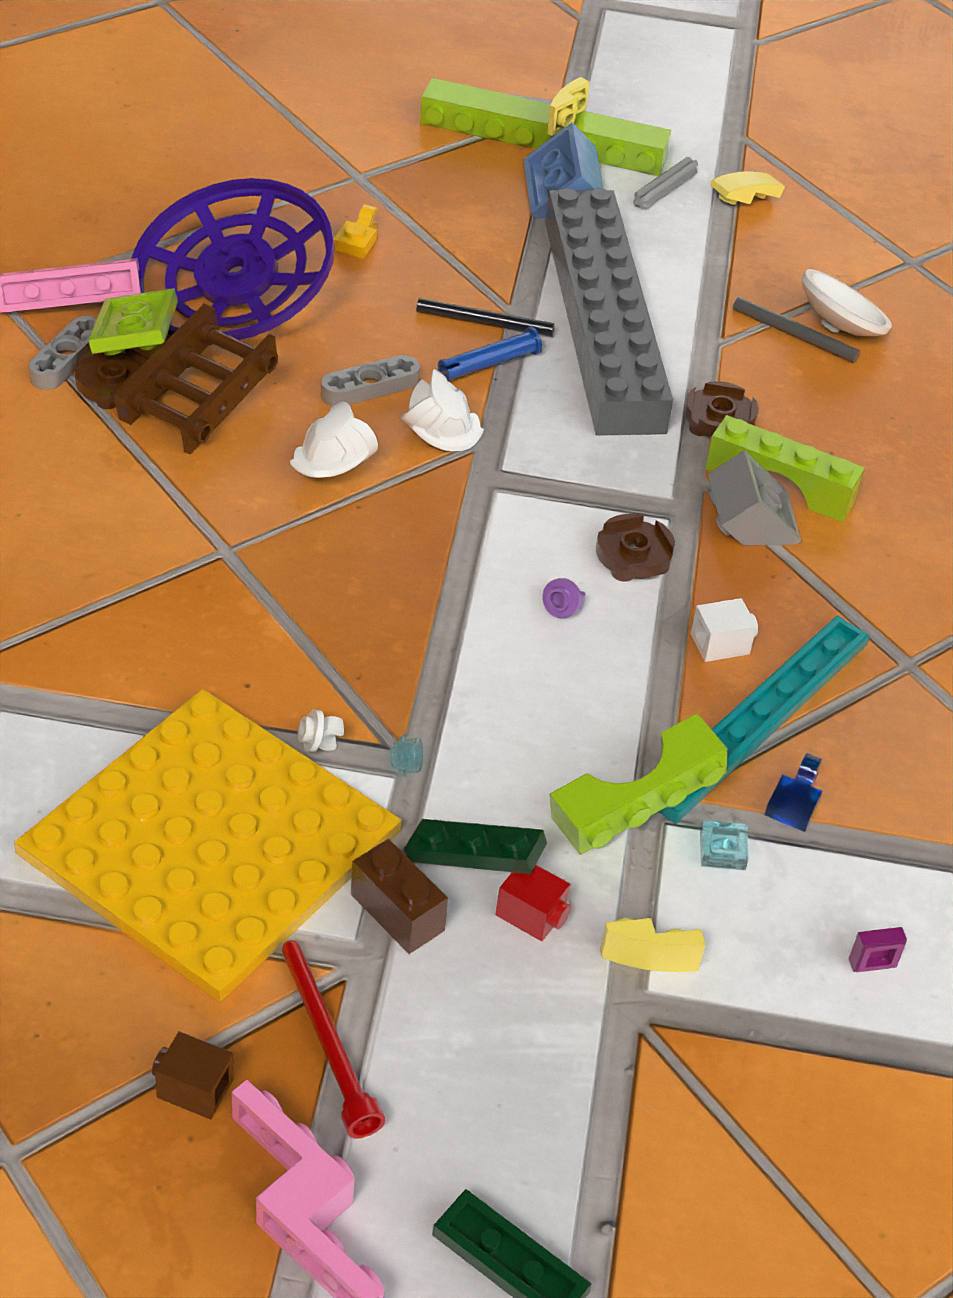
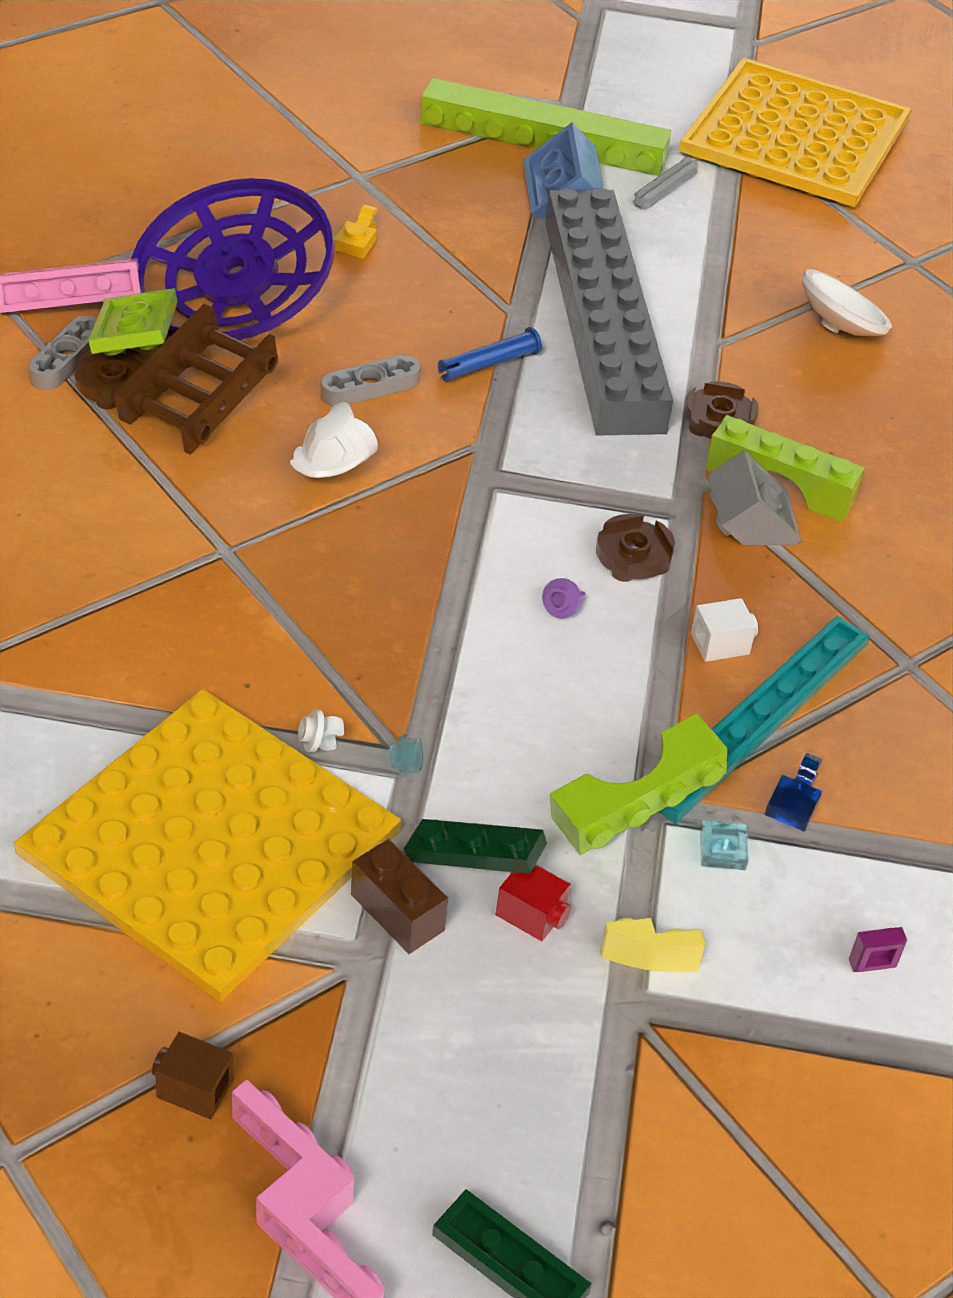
red piece [282,940,386,1139] -> none
white helmet [399,369,484,452] -> none
black bar [416,298,555,337] -> none
light yellow slope [547,77,590,136] -> none
light yellow slope [710,171,785,205] -> none
dark grey bar [733,297,860,363] -> none
none -> yellow plate [679,58,912,207]

